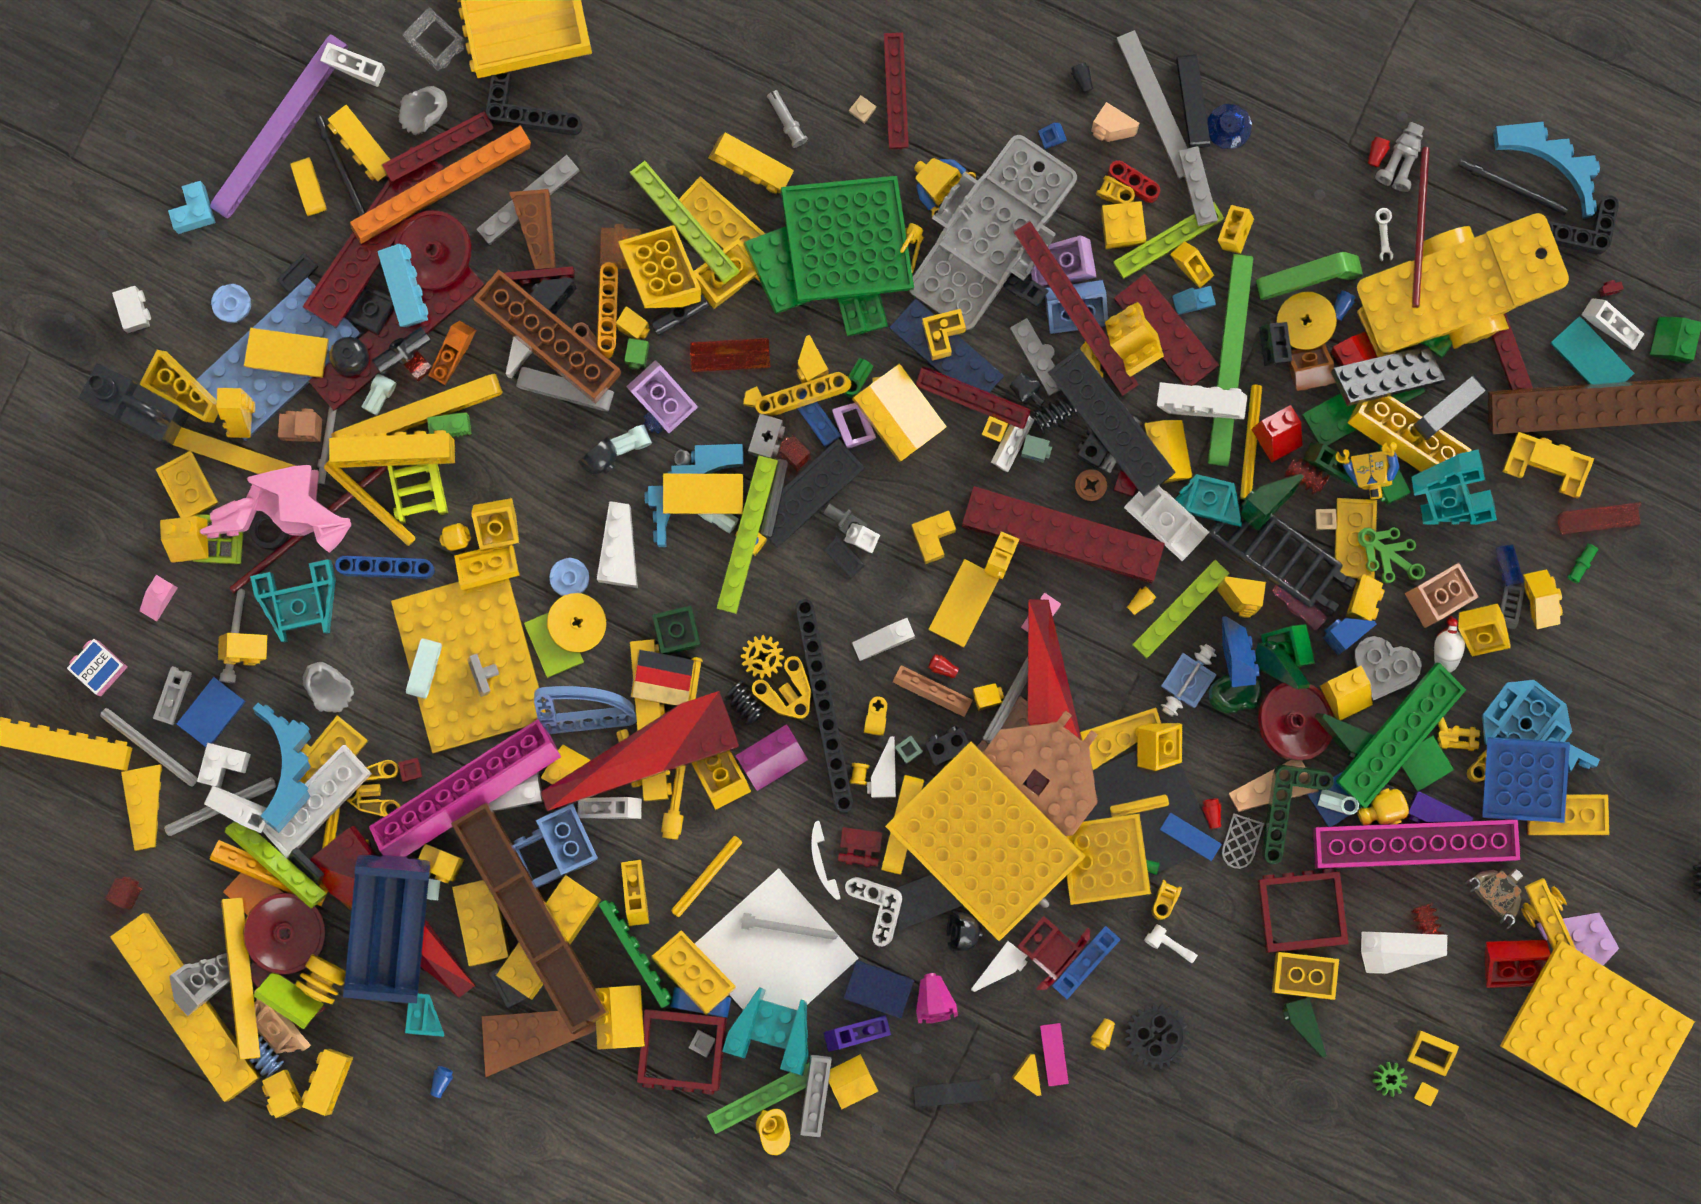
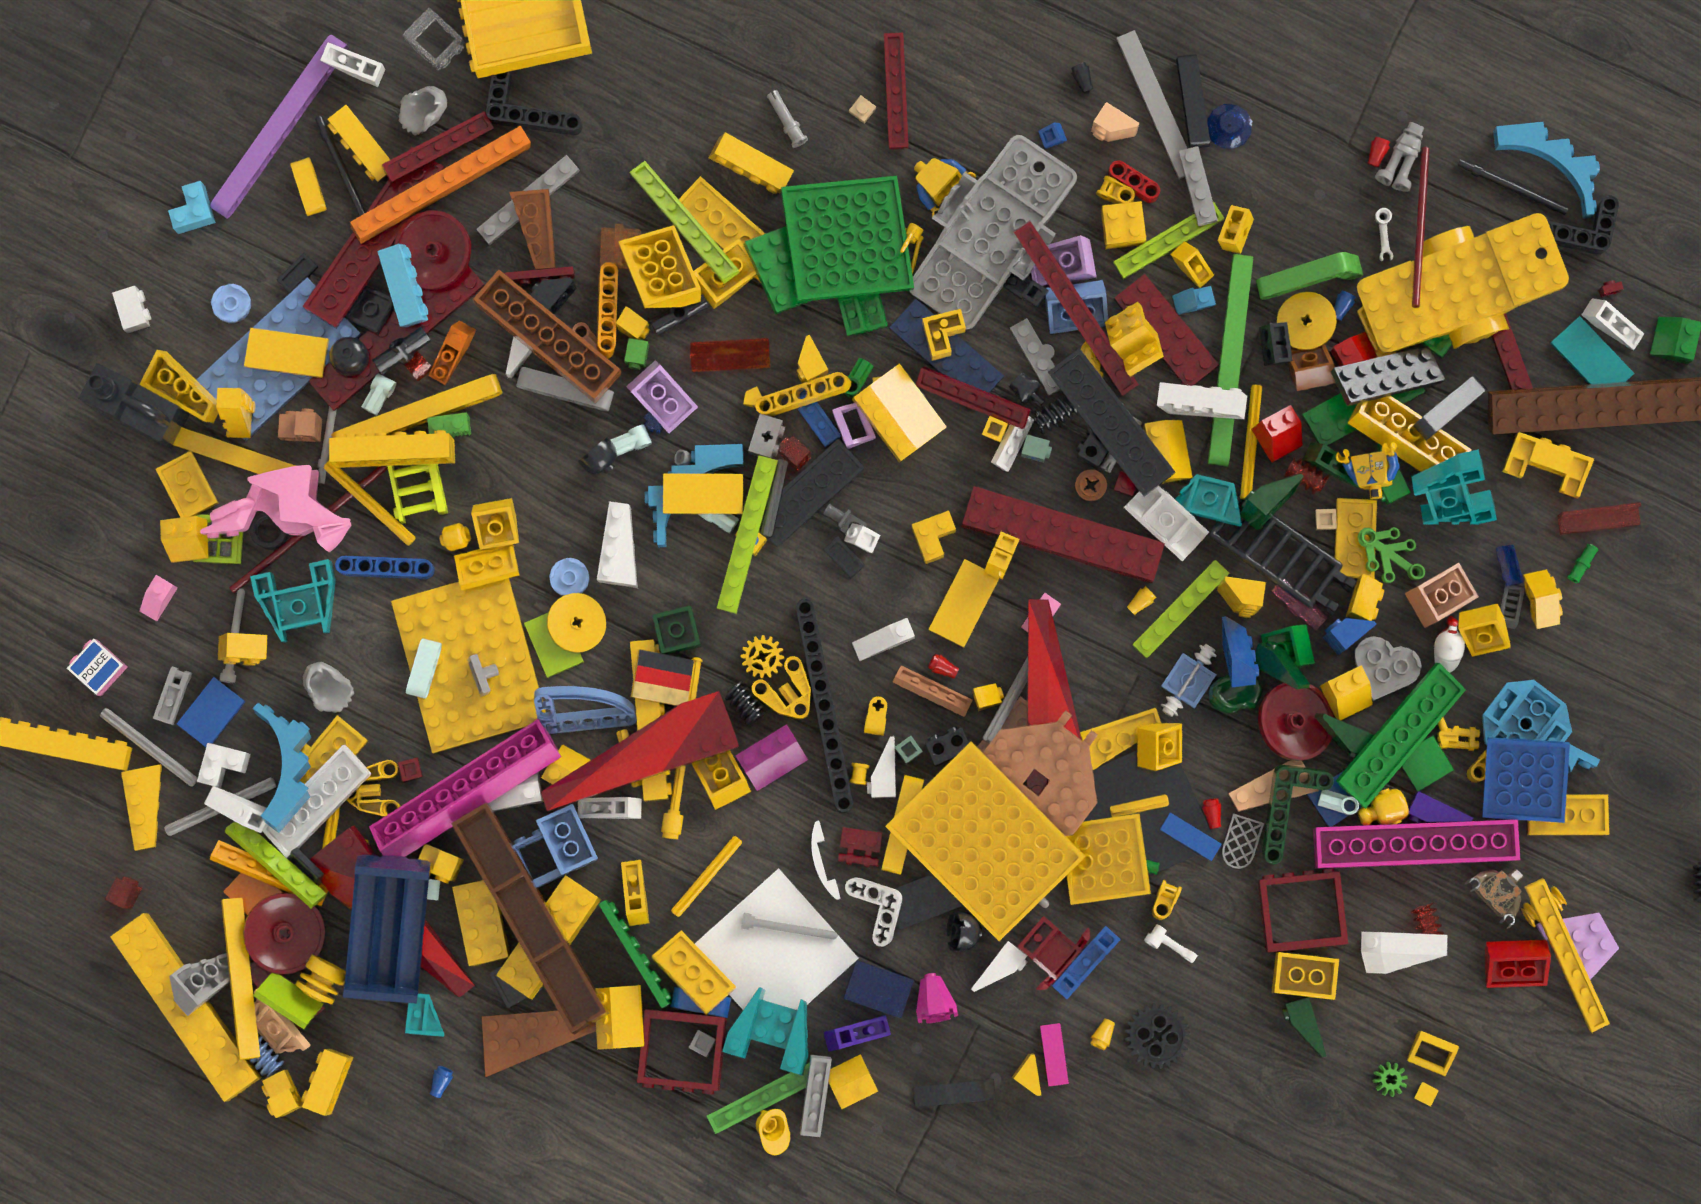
yellow plate [1500,940,1694,1127] -> none

